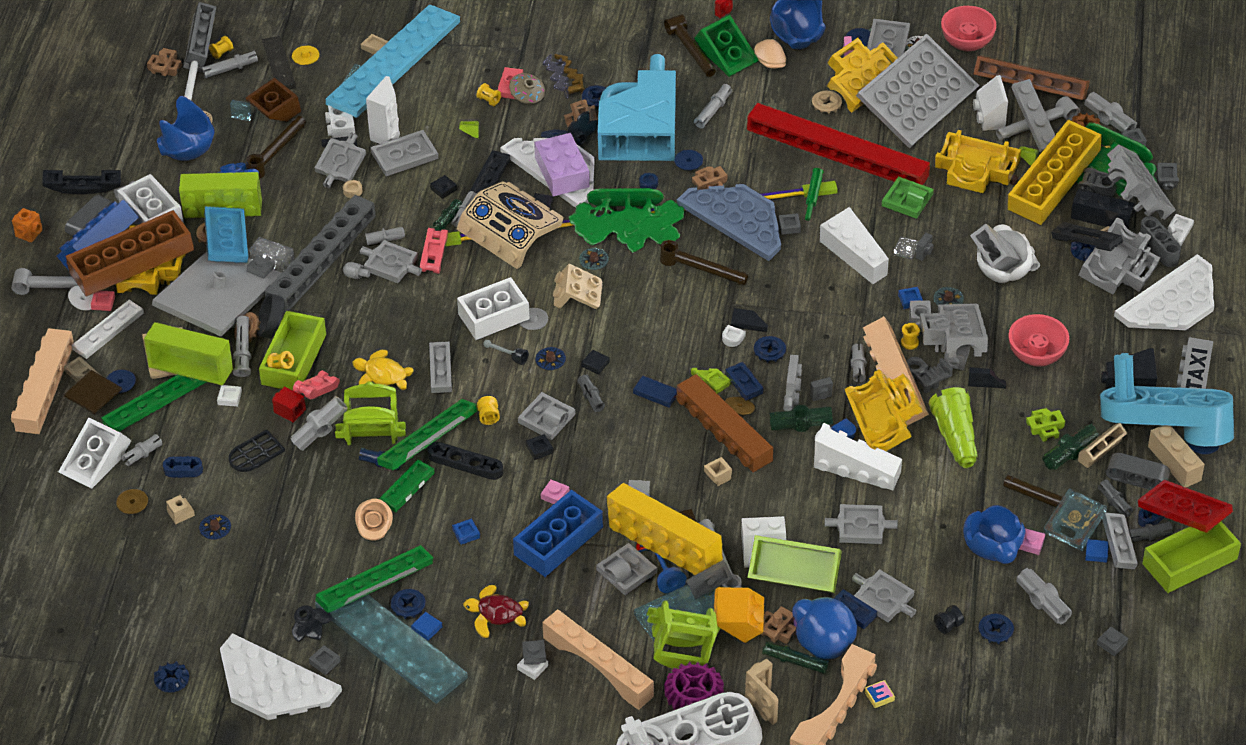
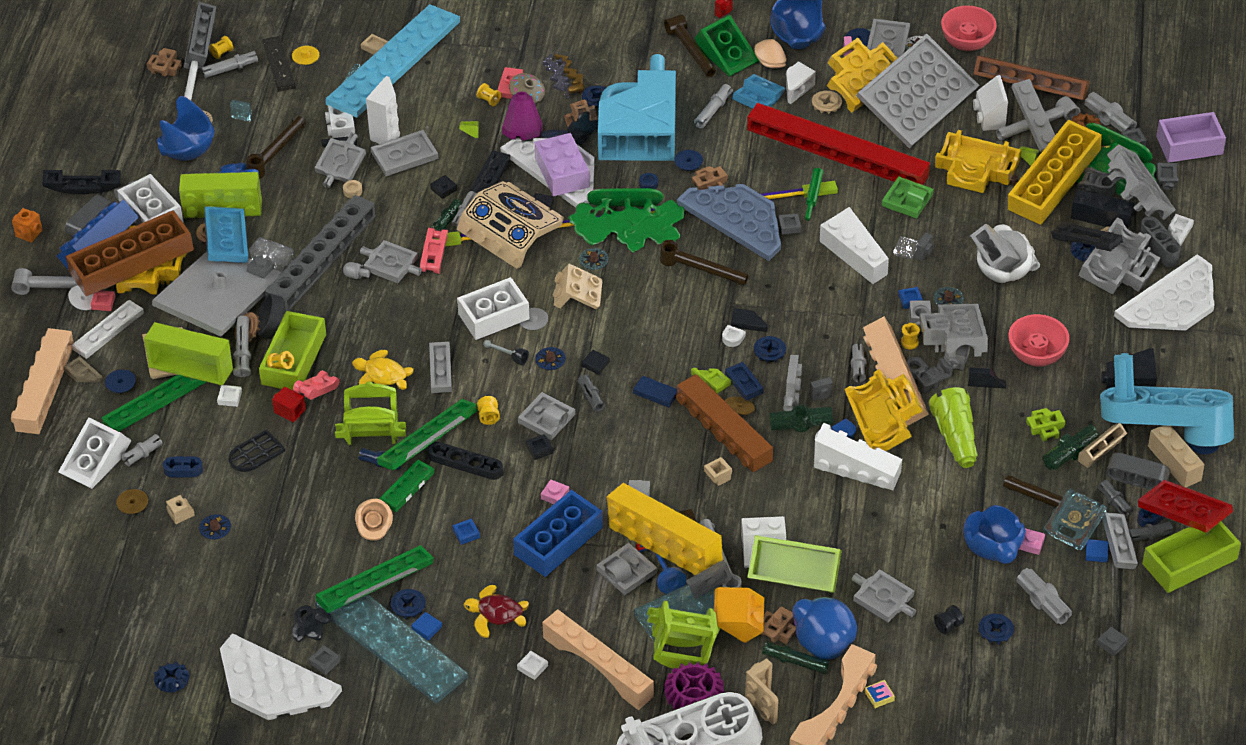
dark brown piece [64,370,122,414] -> none
reddish brown slope [245,78,301,122] -> none
light grey piece [291,396,348,451] -> none
light grey axle [365,227,405,246] -> none
dark grey plate [522,640,546,664] -> none
light grey plate [825,504,897,544] -> none
dark blue plate [834,589,877,629] -> none
light grey brick [1177,337,1213,389] -> none
none -> magenta cone [502,91,543,140]
none -> dark azure slope [732,74,785,108]
none -> white slope [786,62,816,104]
none -> lavender piece [1156,112,1226,162]

